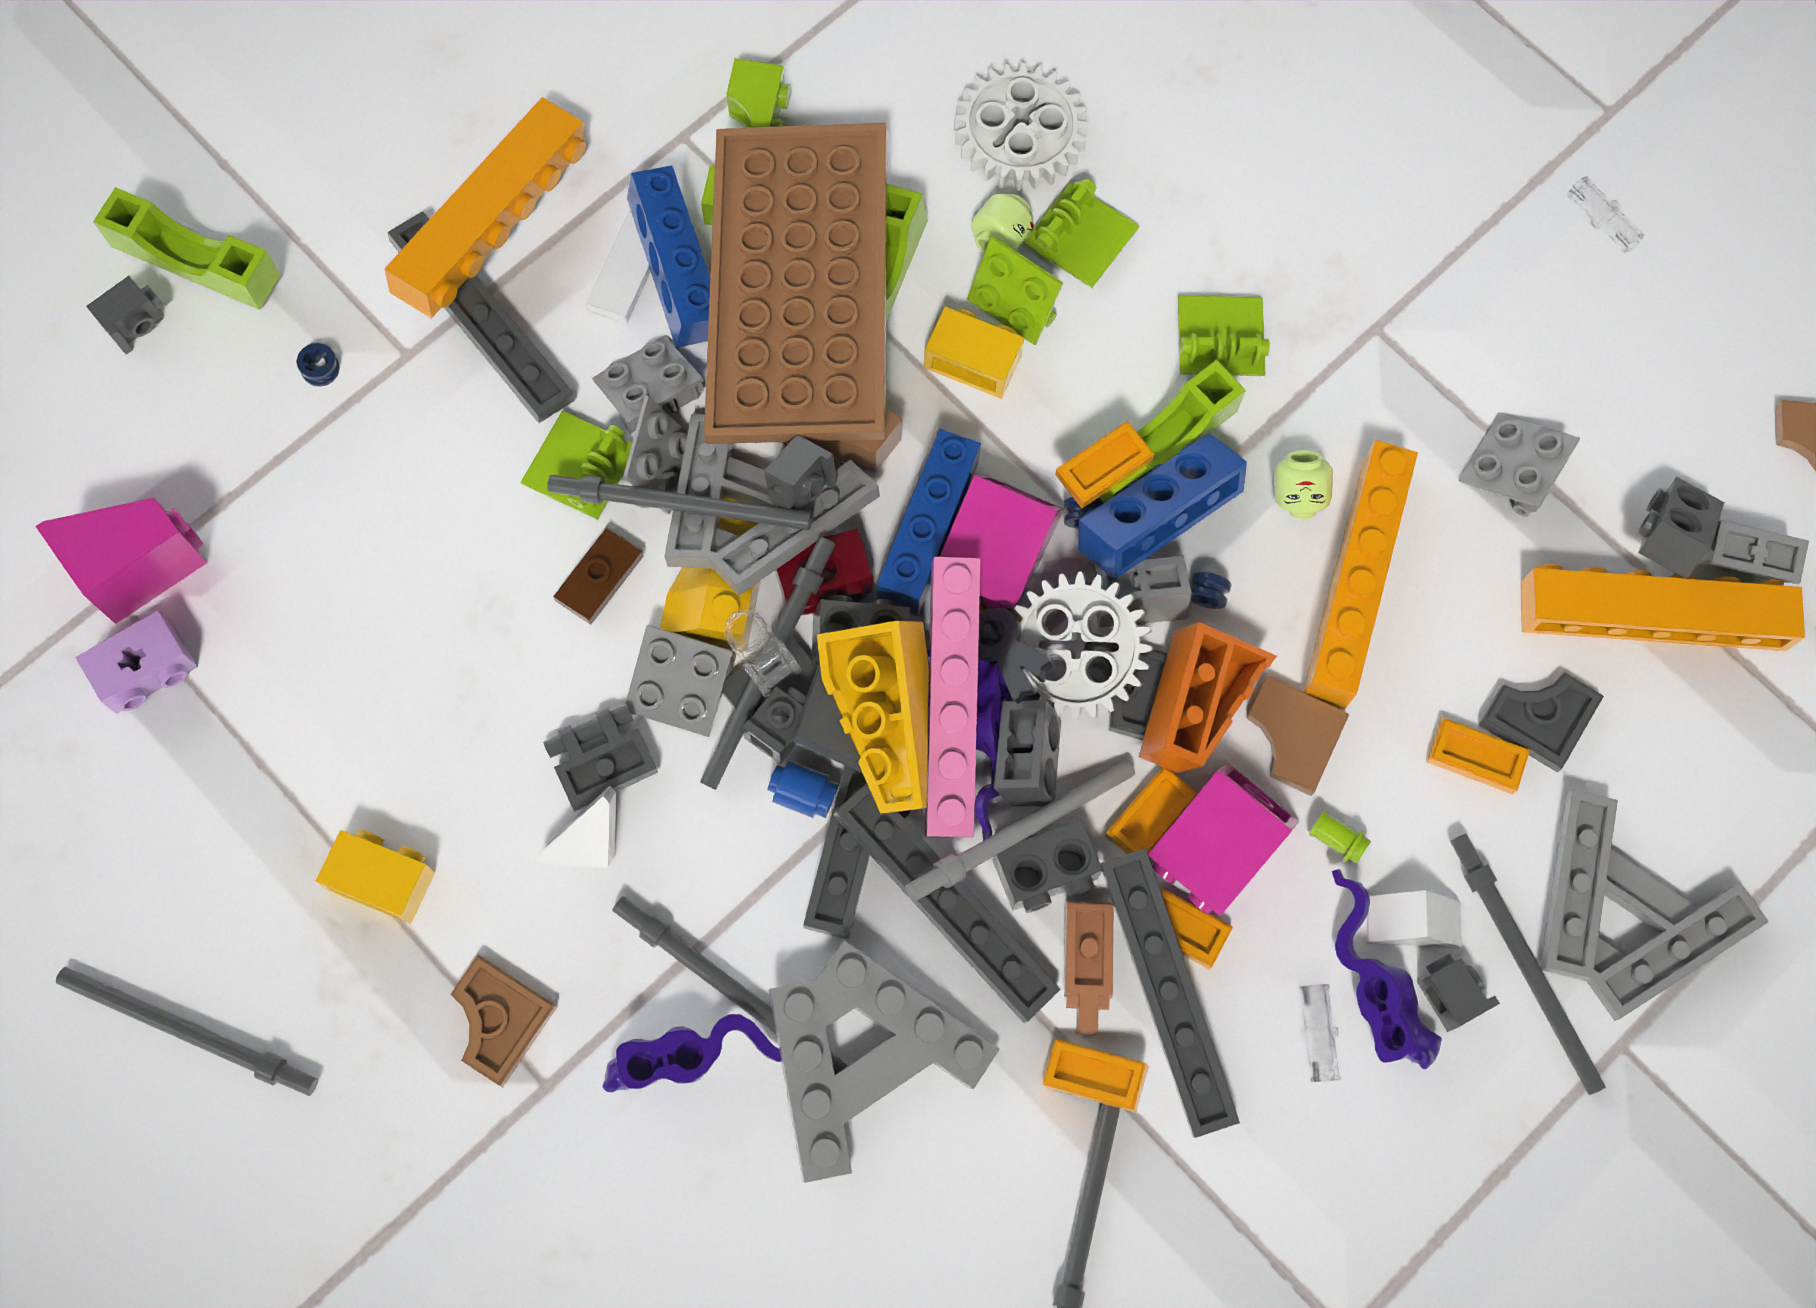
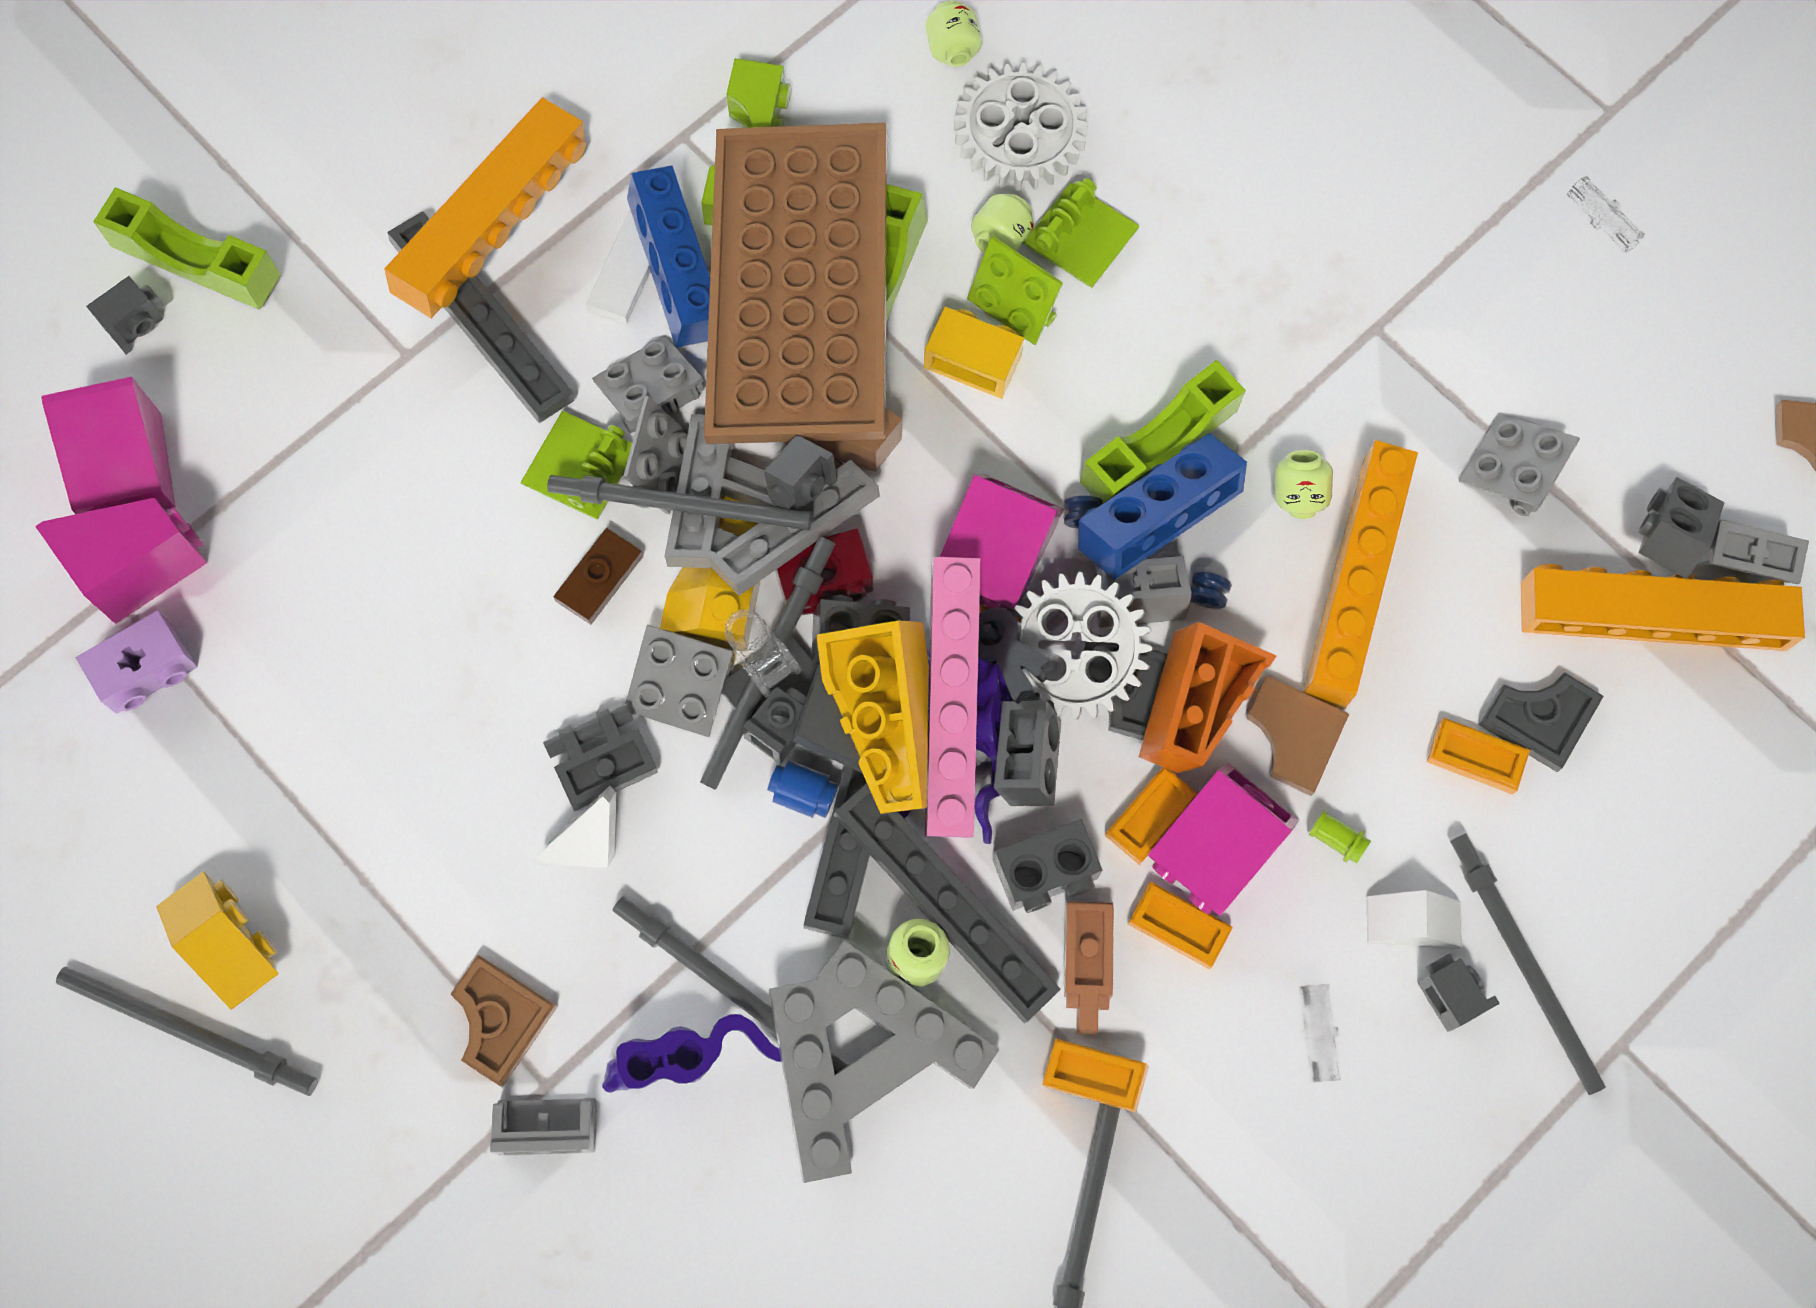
dark blue bush [296,343,340,387] -> none
yellow piece [315,829,435,924] -> none
blue brick [877,429,981,617] -> none
light grey bar [905,760,1135,902] -> none
light orange tile [1055,421,1155,508] -> none
dark grey plate [1100,848,1240,1138] -> none
lime hinge [1178,295,1270,376] -> none
dark purple animal [1332,869,1442,1069] -> none
light grey plate [1540,789,1769,1021] -> none
none -> dark pink slope [41,376,176,514]
none -> yellow brick [156,871,279,1010]
none -> light grey hinge [490,1098,596,1156]
none -> yellowish green head [886,919,950,987]
none -> yellowish green head [925,1,982,67]

